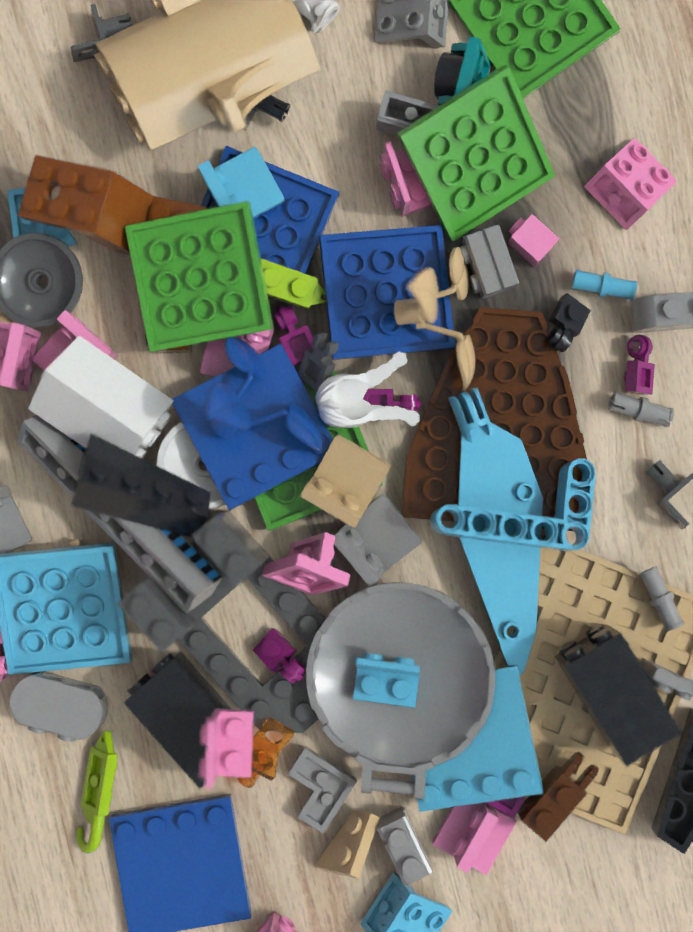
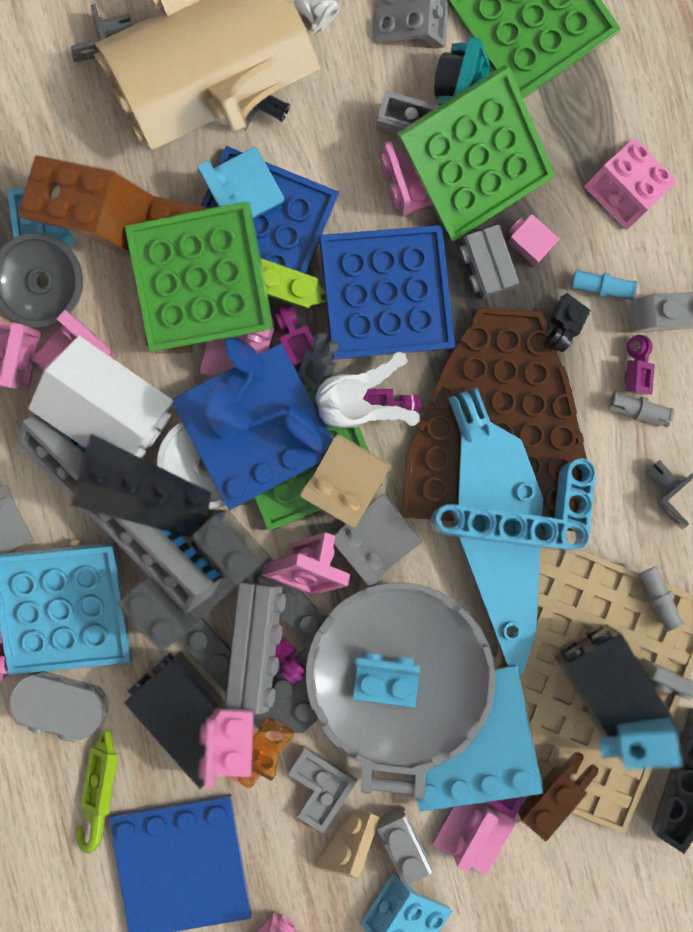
tan plant [394,247,476,391] -> none
none -> light grey brick [225,582,286,715]
none -> medium azure torso [599,717,681,769]

